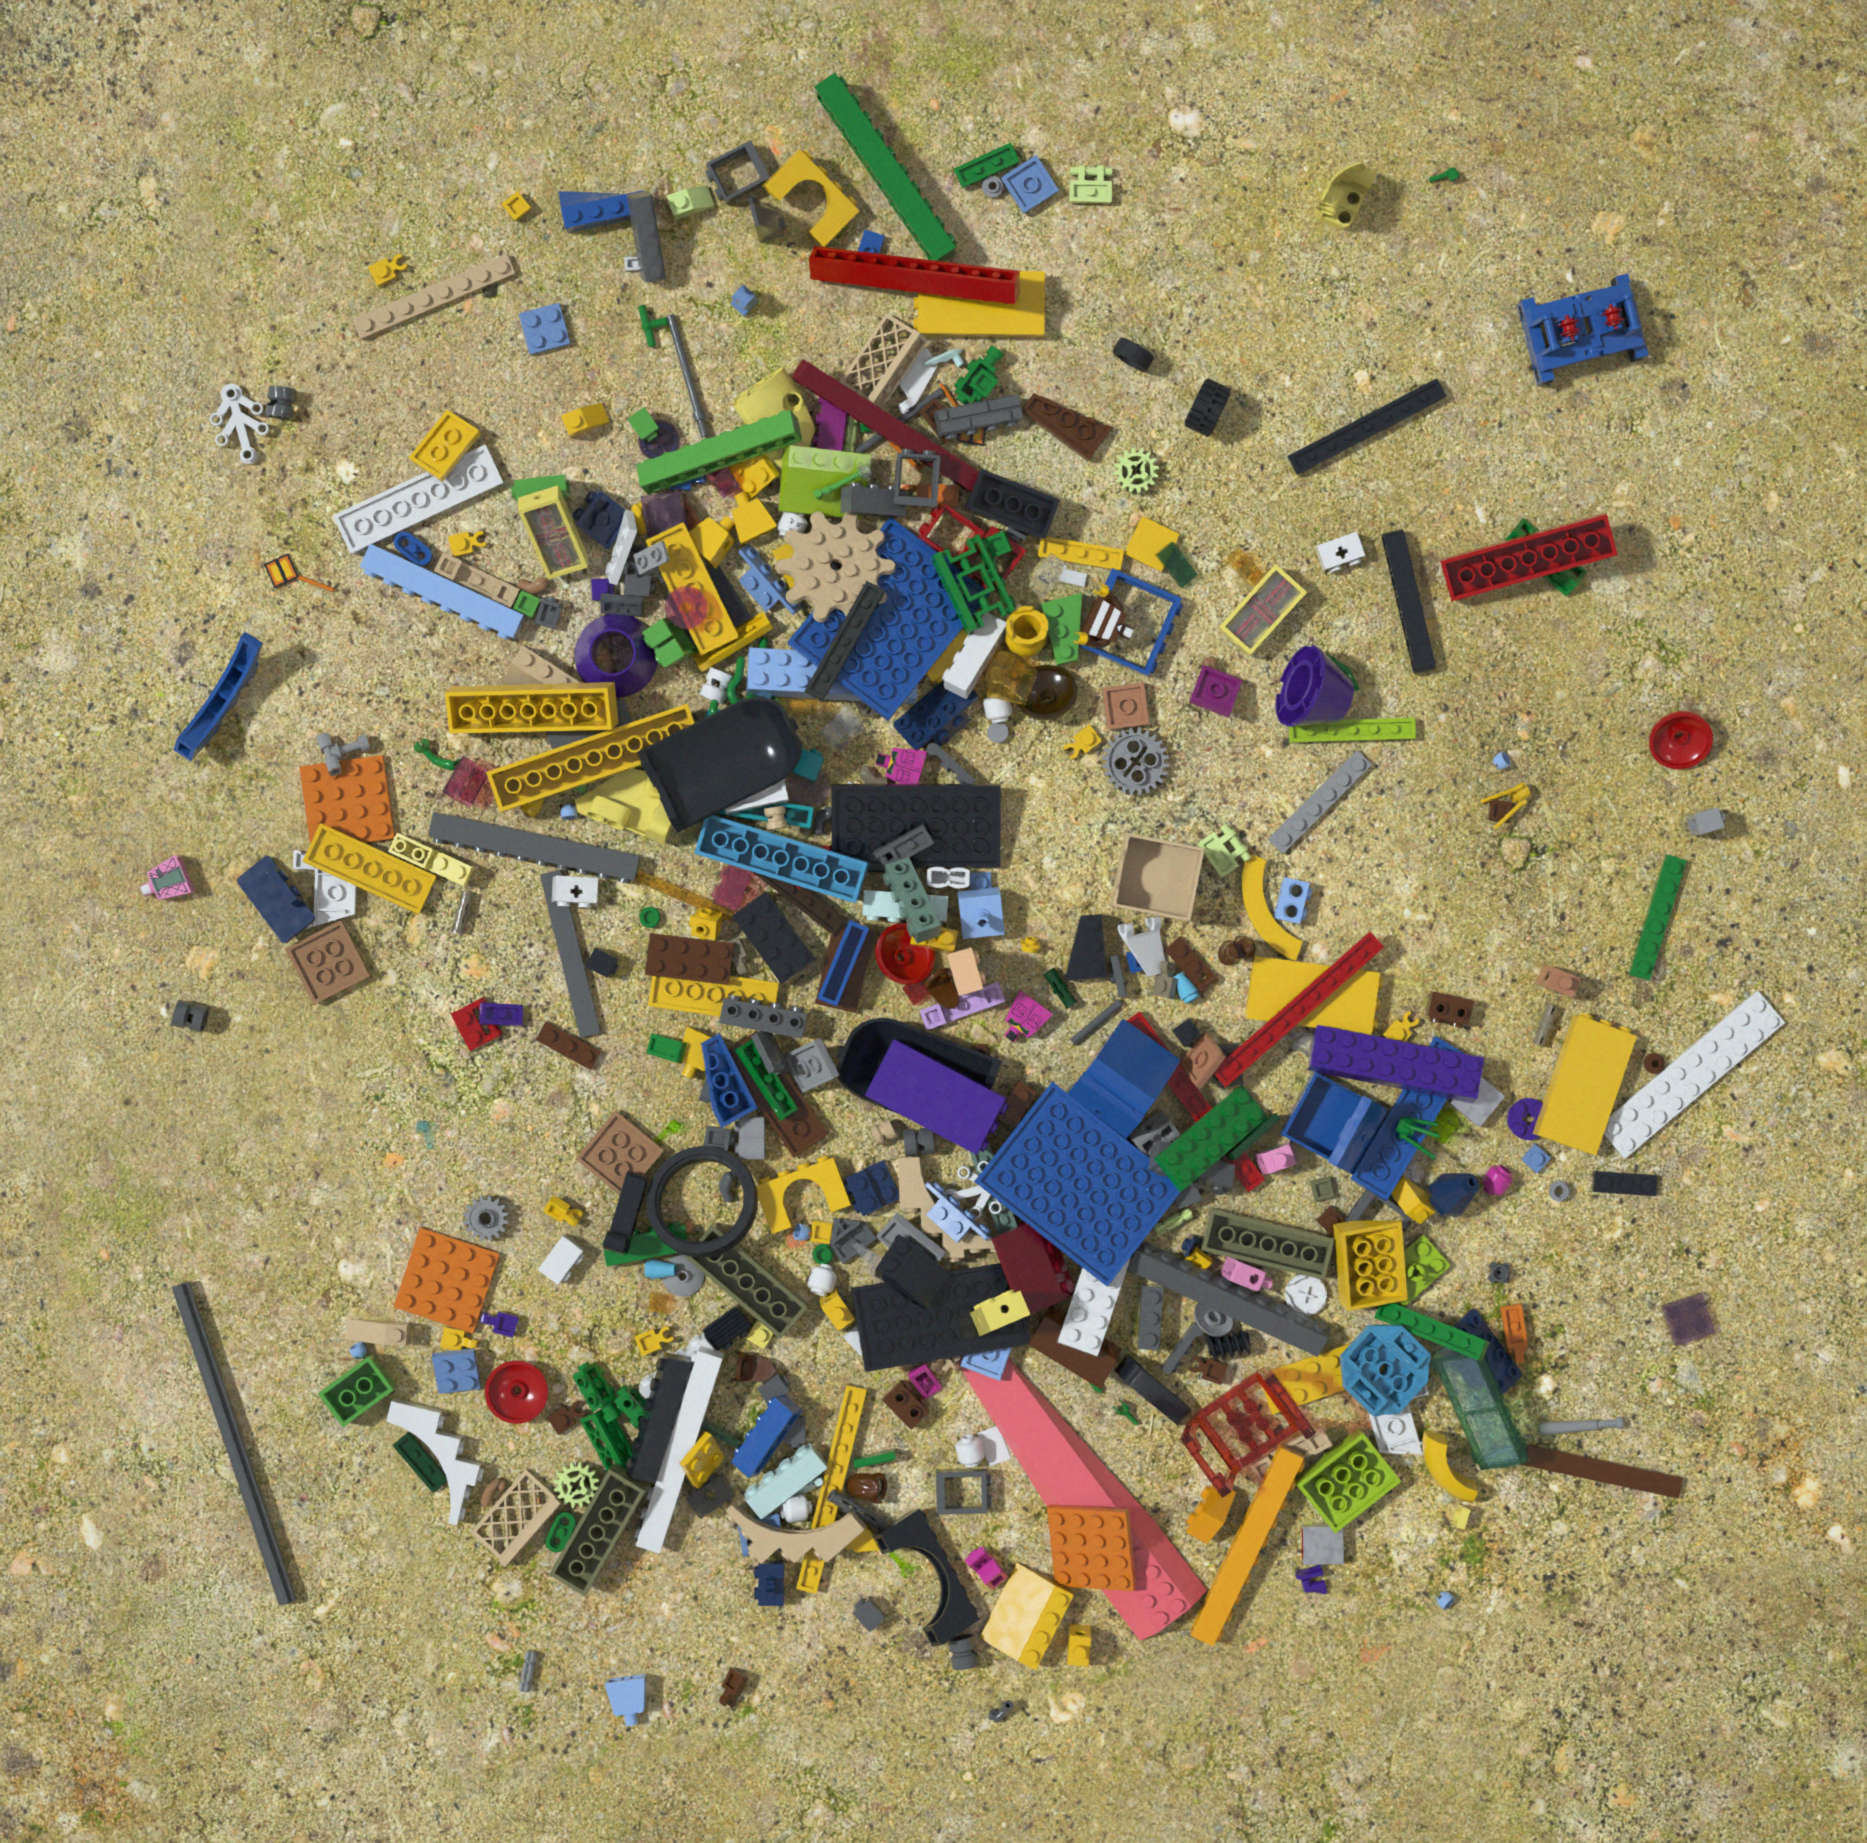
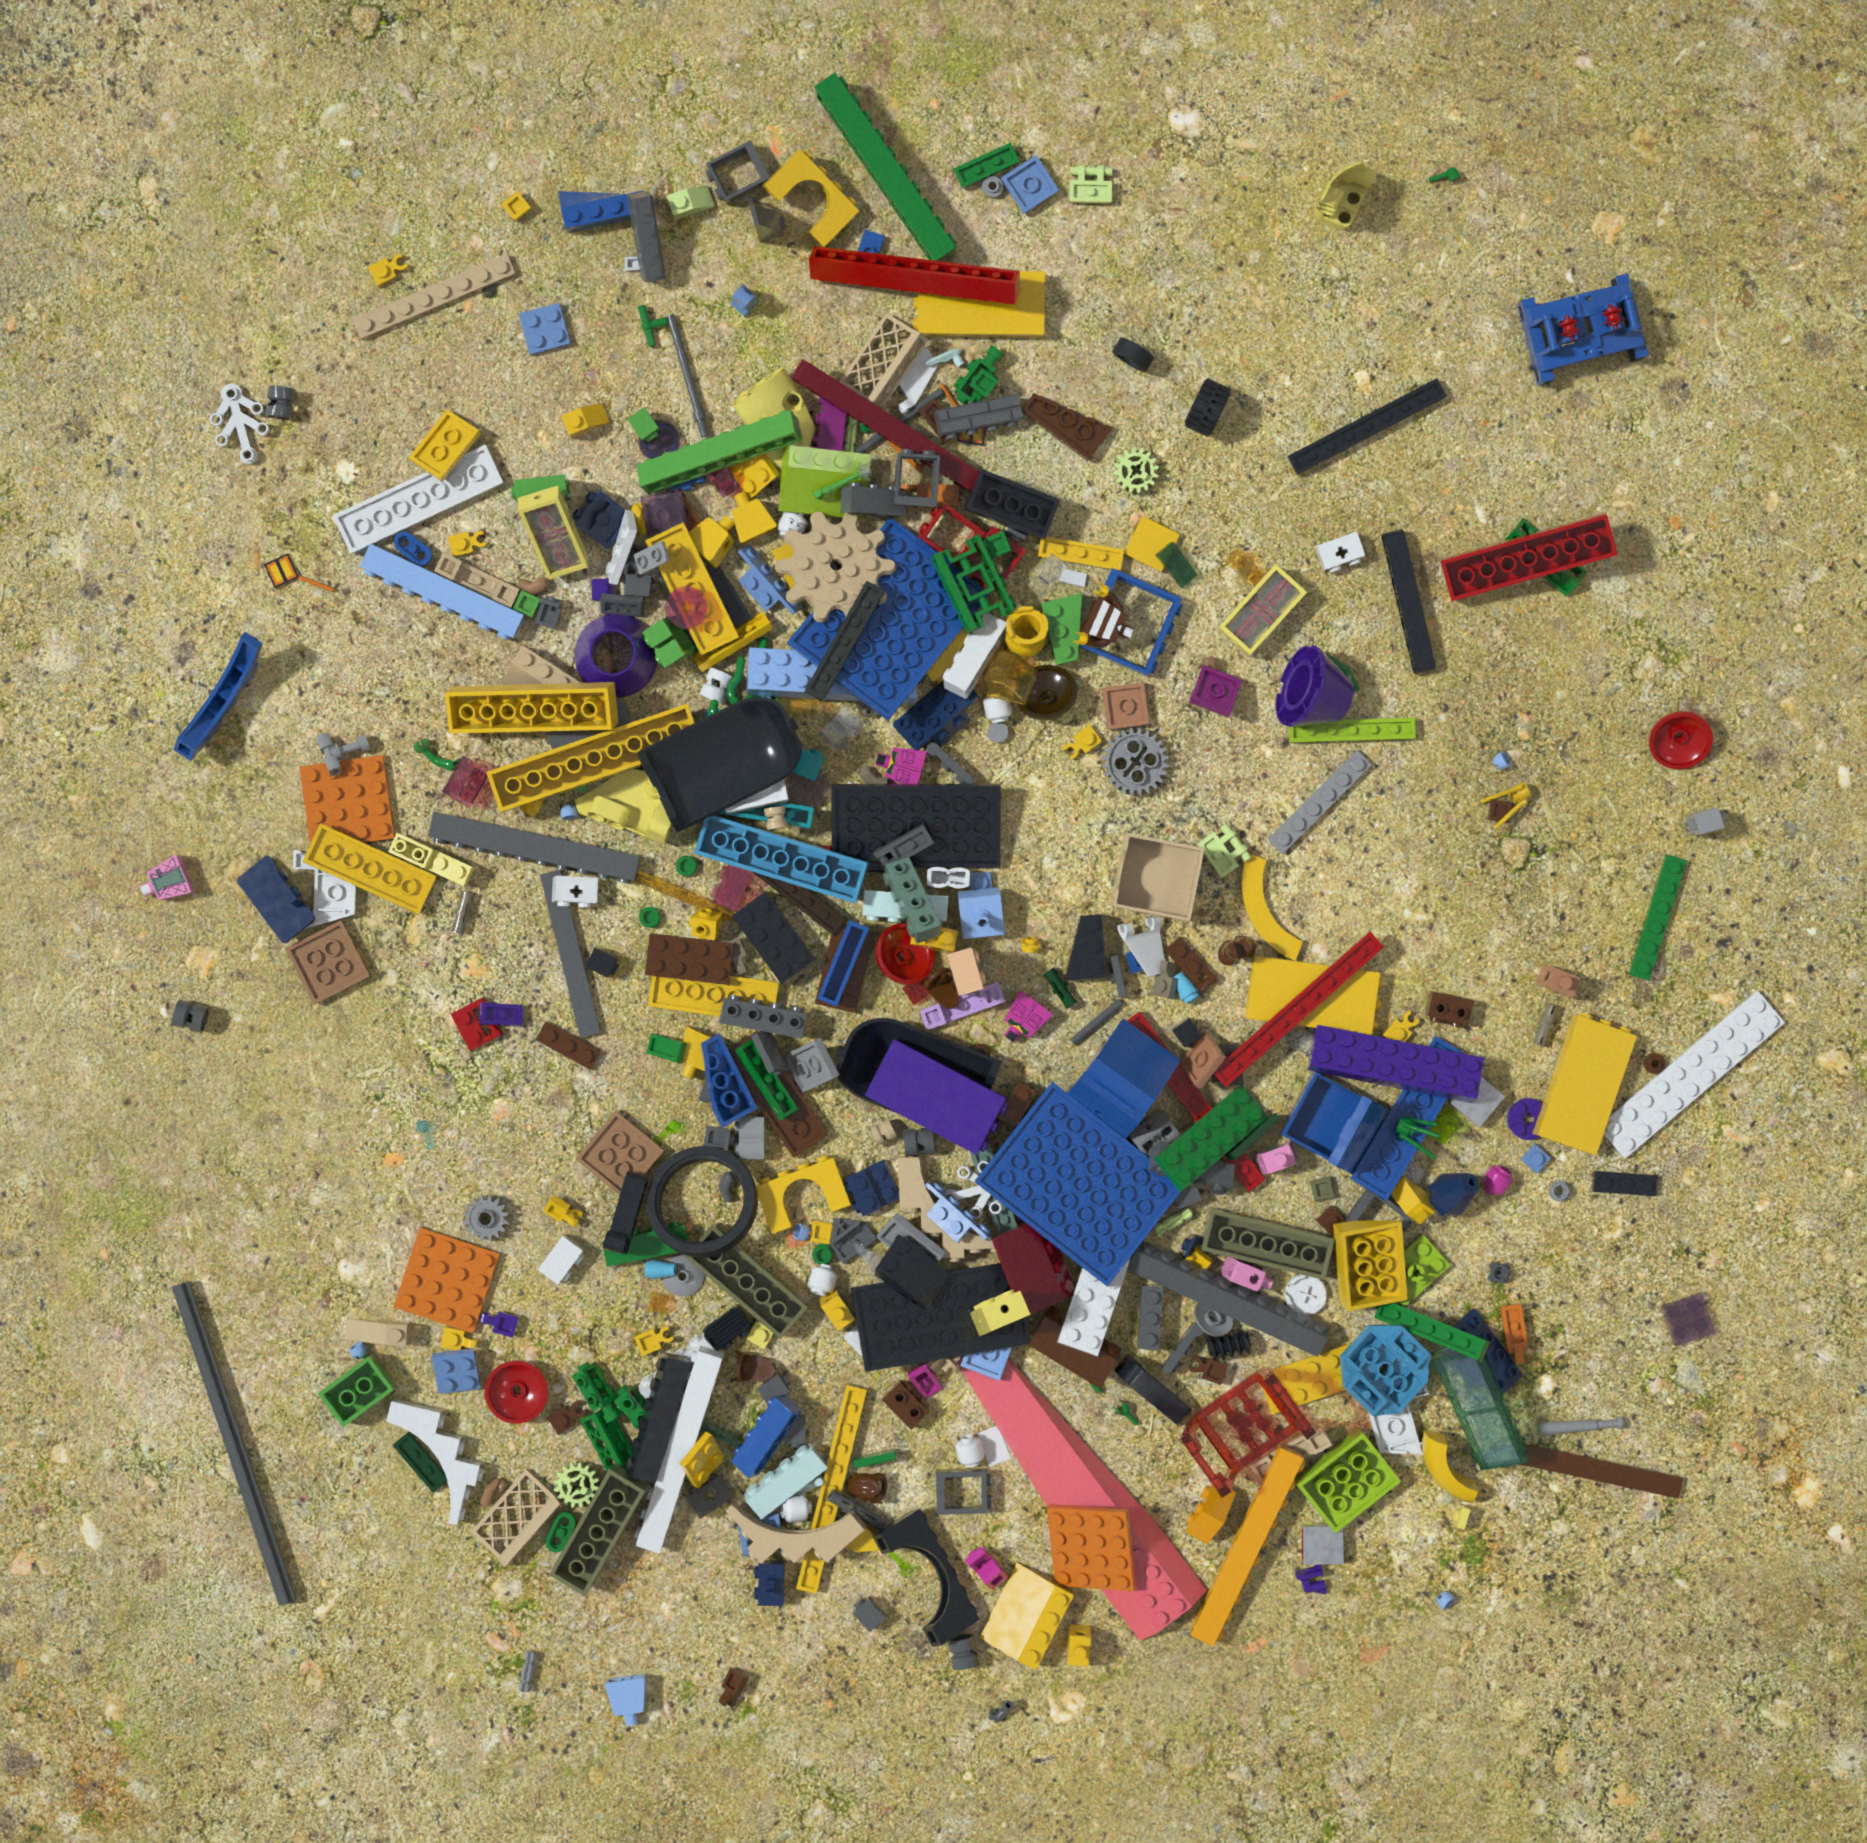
dark grey arm [814,806,832,834] -> none
light blue brick [1273,877,1312,924] -> none
none -> green tile [676,856,697,877]

